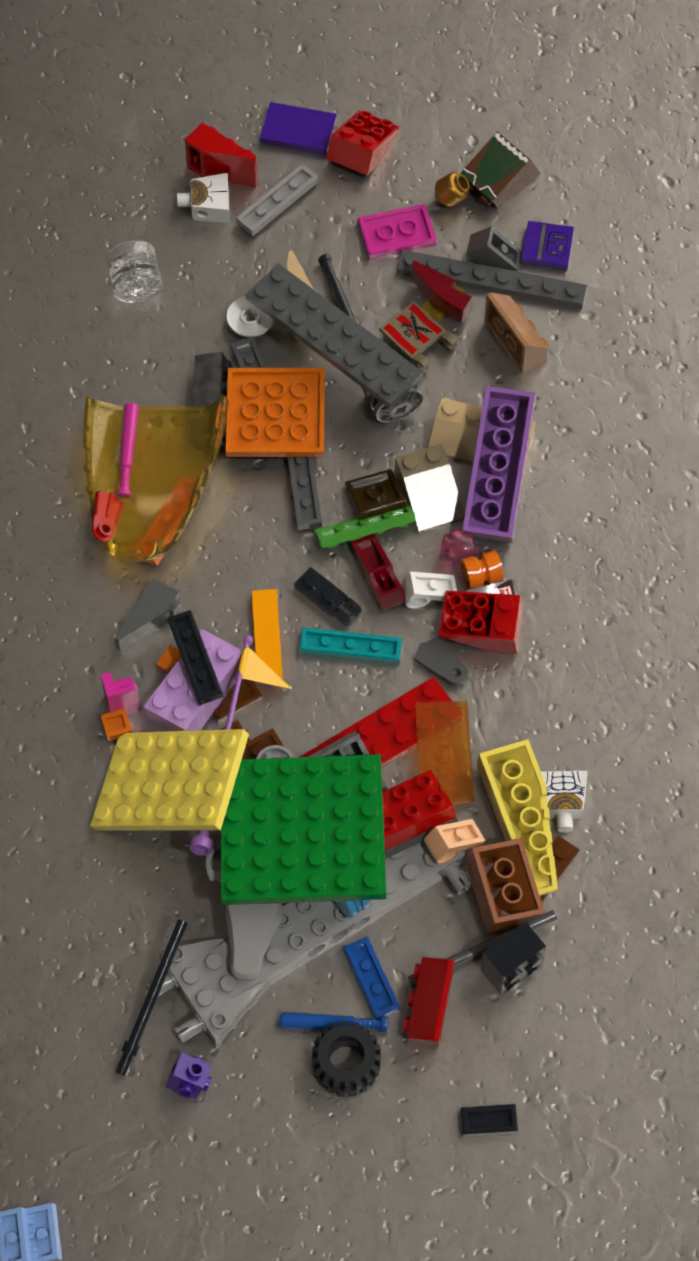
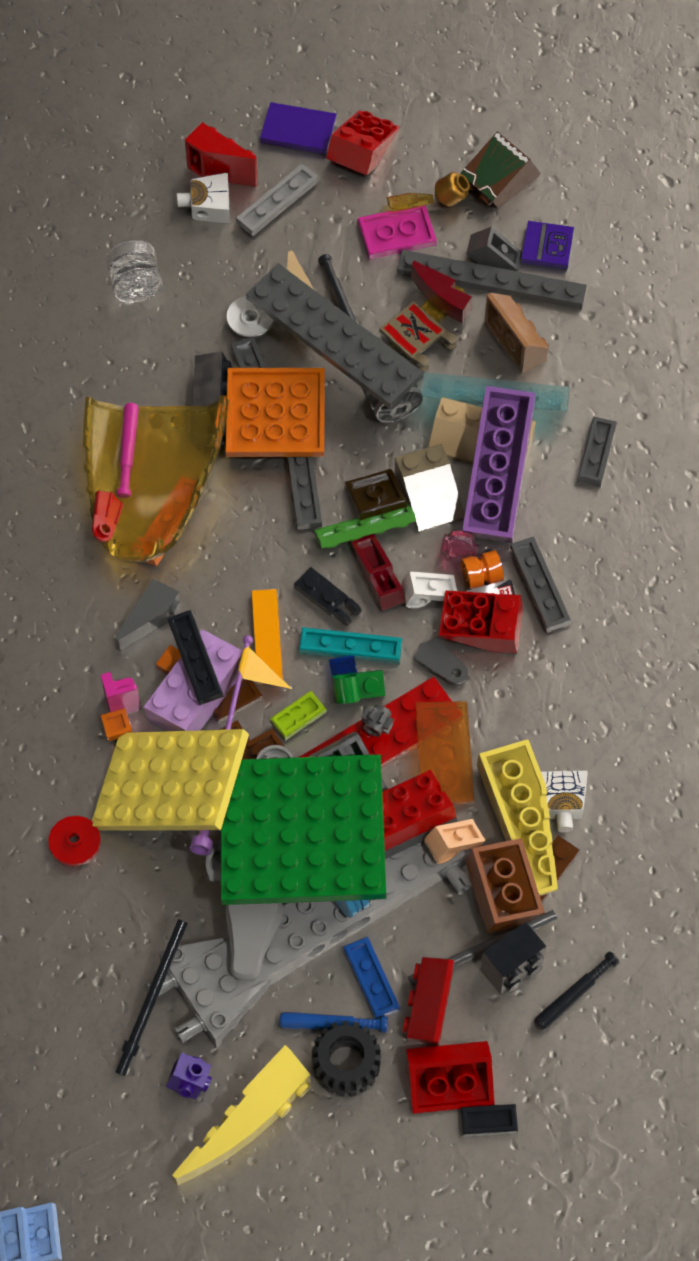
none -> red plate [48,815,101,868]
none -> light yellow wedge [172,1045,311,1185]
none -> lime plate [270,691,326,741]
none -> clear blue tile [329,655,357,675]
none -> green plate [331,669,386,704]
none -> dark grey gear [361,705,394,737]
none -> clear yellow tile [386,193,434,212]
none -> red slope [406,1041,495,1114]
none -> clear light blue brick [422,372,570,411]
none -> dark grey plate [510,536,571,632]
none -> black piece [534,951,620,1031]
none -> dark grey tile [577,416,617,487]

